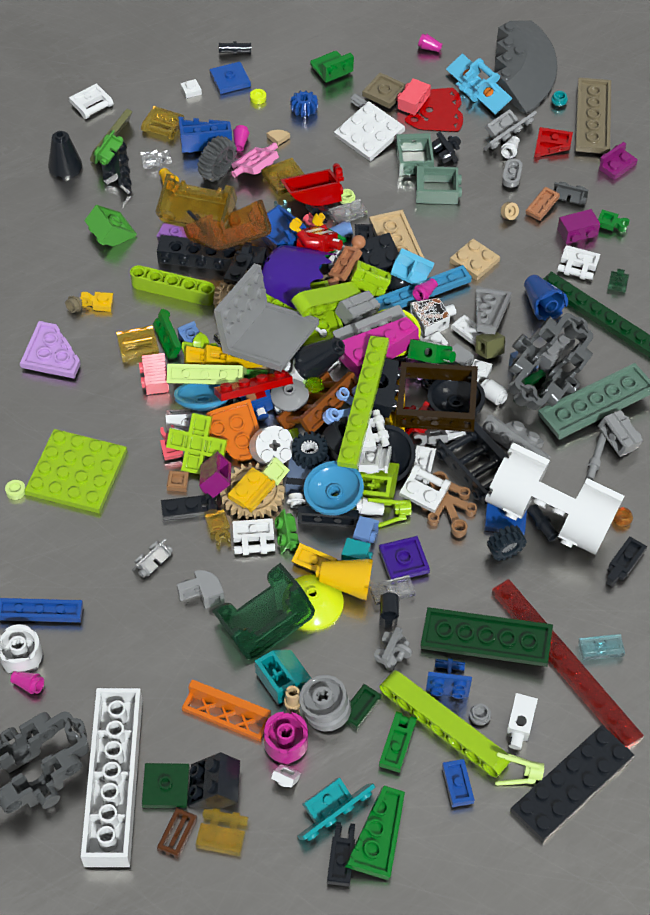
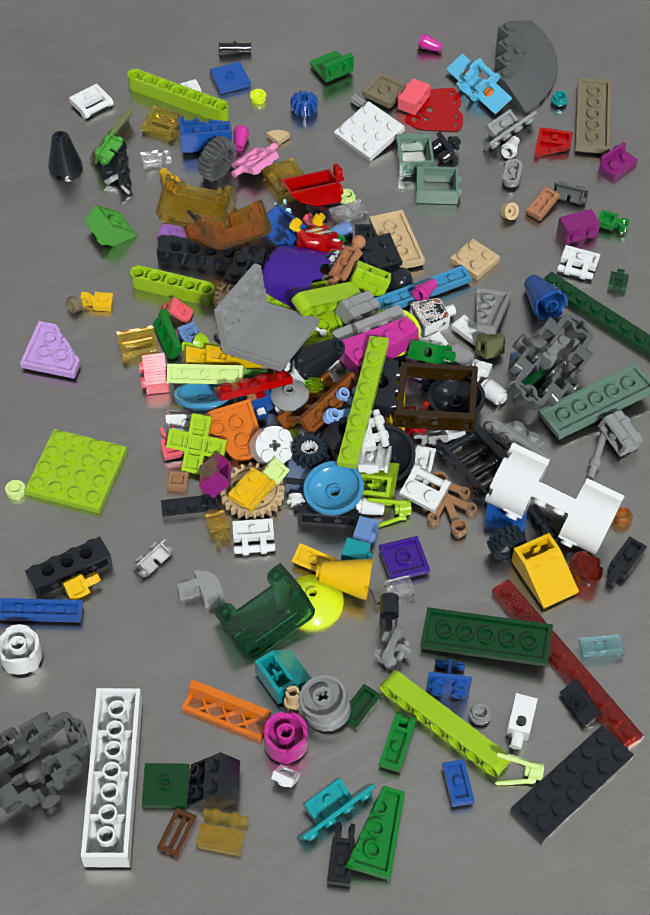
dark pink cone [10,671,44,694] -> none
bright green hinge [275,509,299,554] -> none
medium azure panel [390,248,434,286] -> none
none -> black brick [25,536,113,599]
none -> yellow plate [62,572,101,600]
none -> lime beam [127,69,229,121]
none -> coral bracket [160,297,193,324]
none -> yellow slope [511,533,579,609]
none -> black plate [559,679,603,727]
none -> clear red hair [569,551,604,587]

